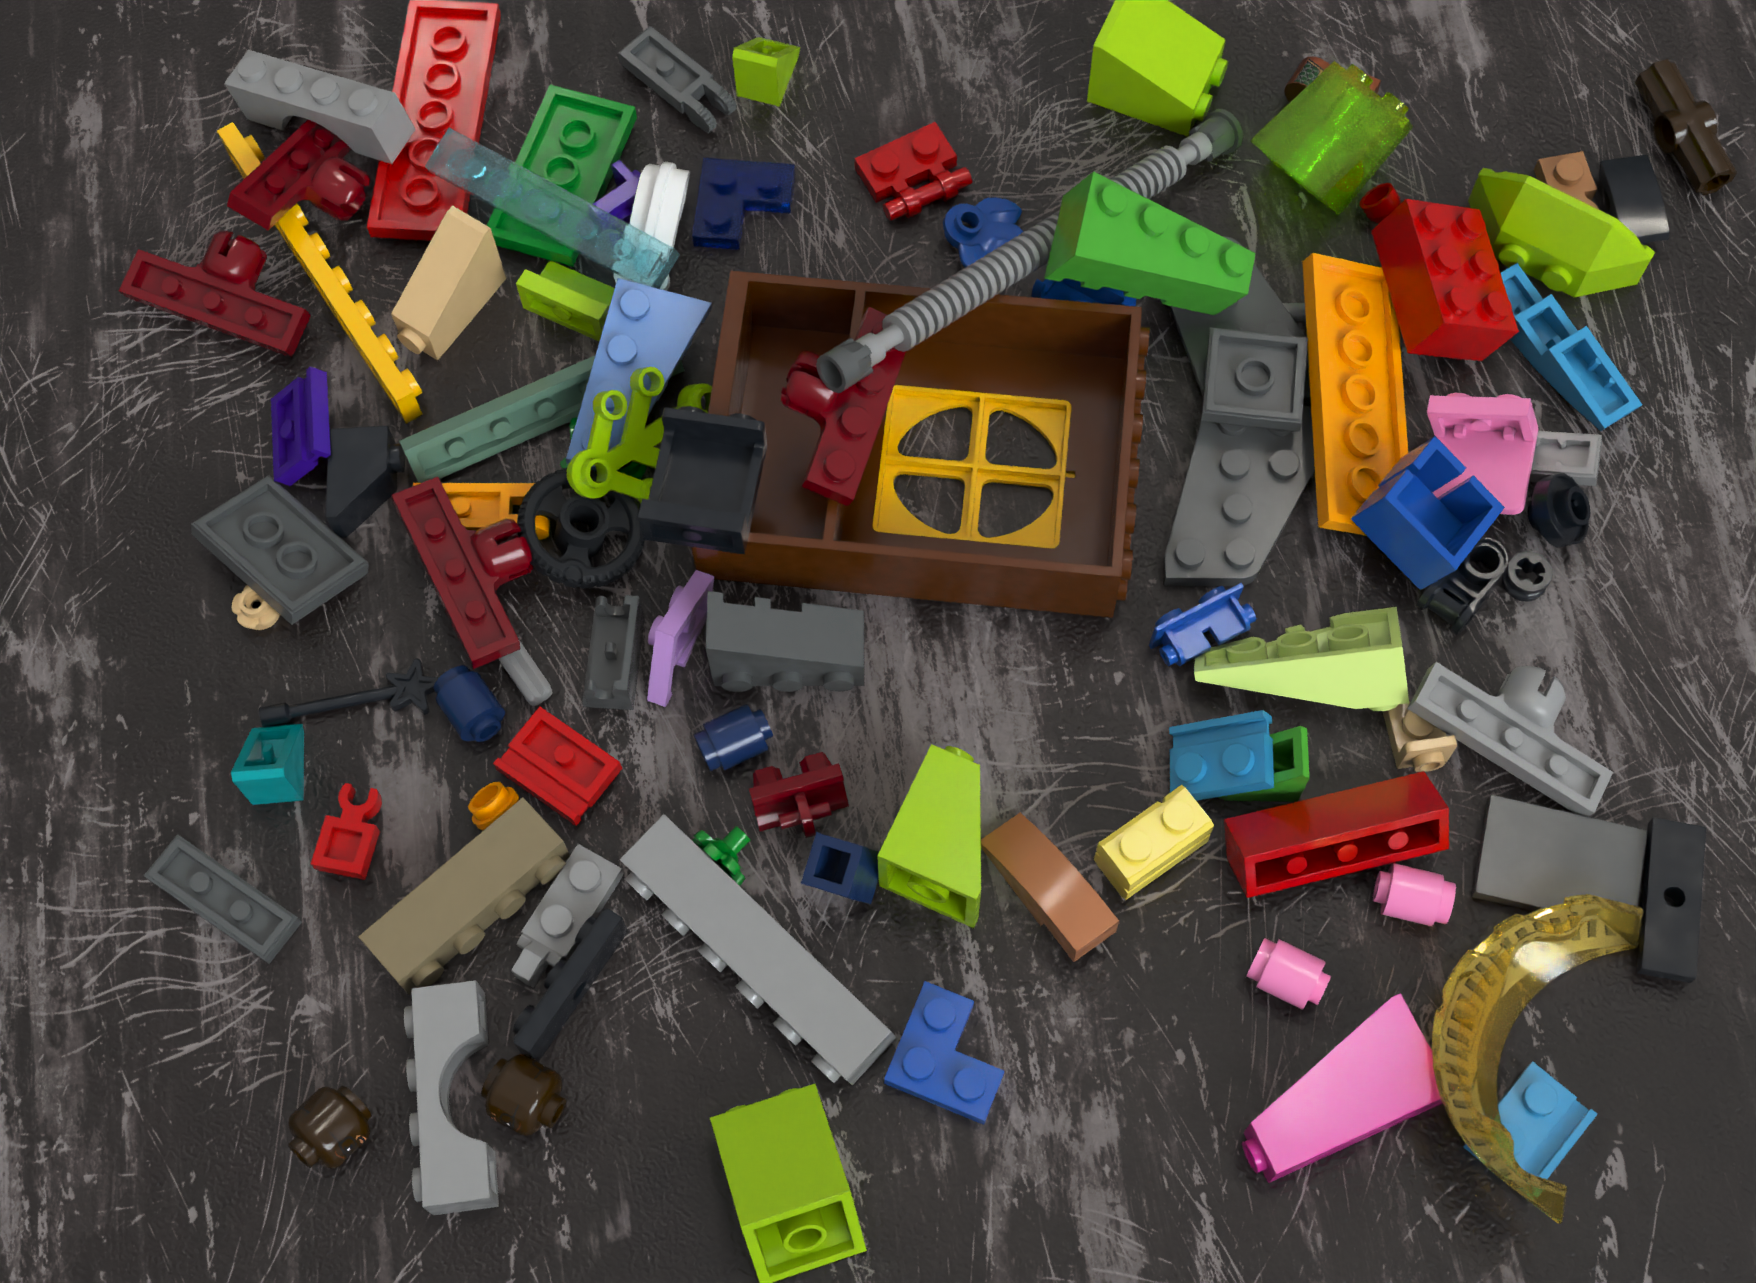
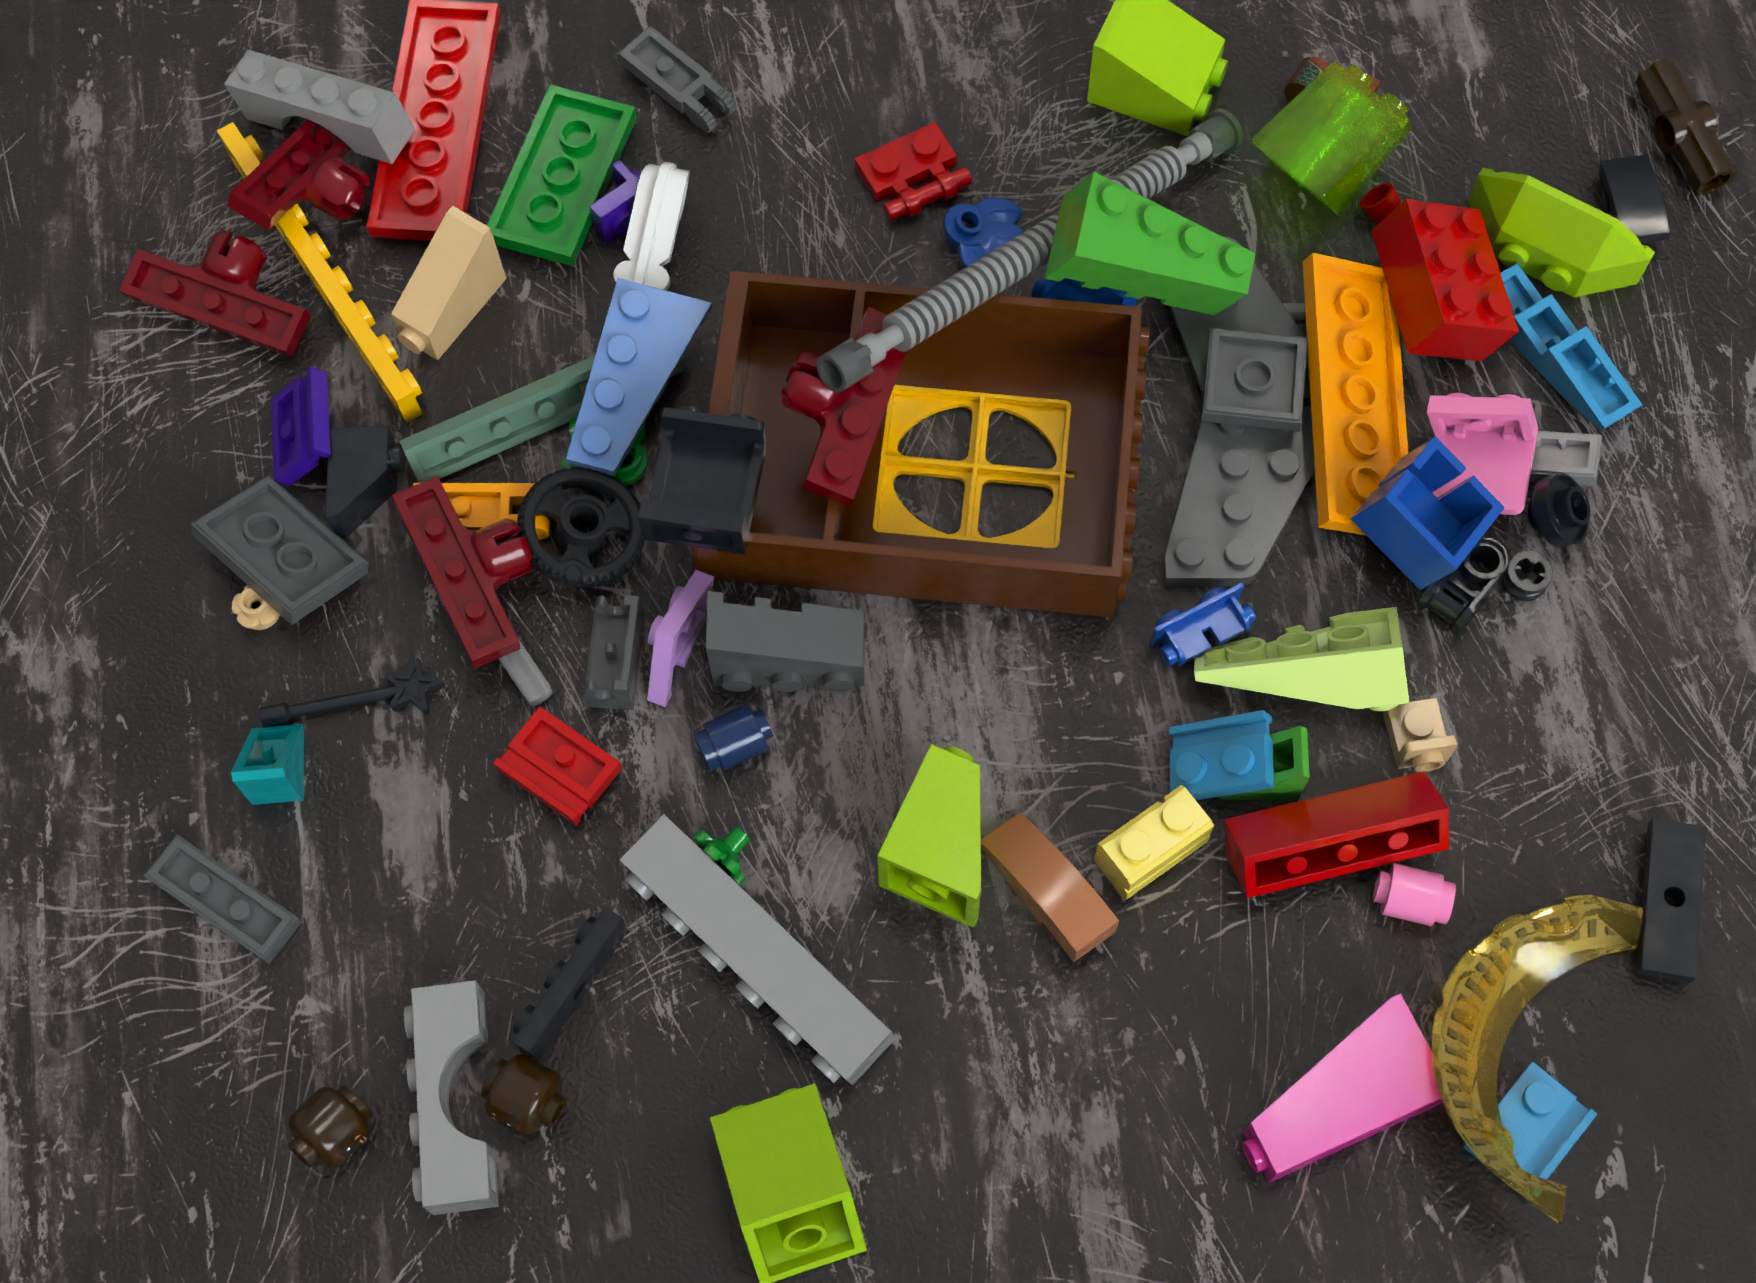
red plate [311,783,382,880] -> none
dark tan brick [358,797,570,995] -> none
clear light blue plate [425,127,680,289] -> none
dark blue brick [434,665,505,742] -> none
light orange plate [468,782,519,830] -> none
light grey hinge [511,844,624,988] -> none
lime panel [516,261,615,341] -> none
lime plant [567,367,712,503] -> none
clear blue plate [692,158,796,250] -> none
lime slope [732,37,800,107] -> none
dark red hips [749,752,849,838] -> none
dark blue brick [801,832,879,904] -> none
blue plate [884,981,1005,1125] -> none
bright pink brick [1246,938,1331,1010] -> none
light grey plate [1407,662,1613,817] -> none
dark grey tile [1471,795,1647,934] -> none
medium nougat plate [1534,151,1599,209] -> none

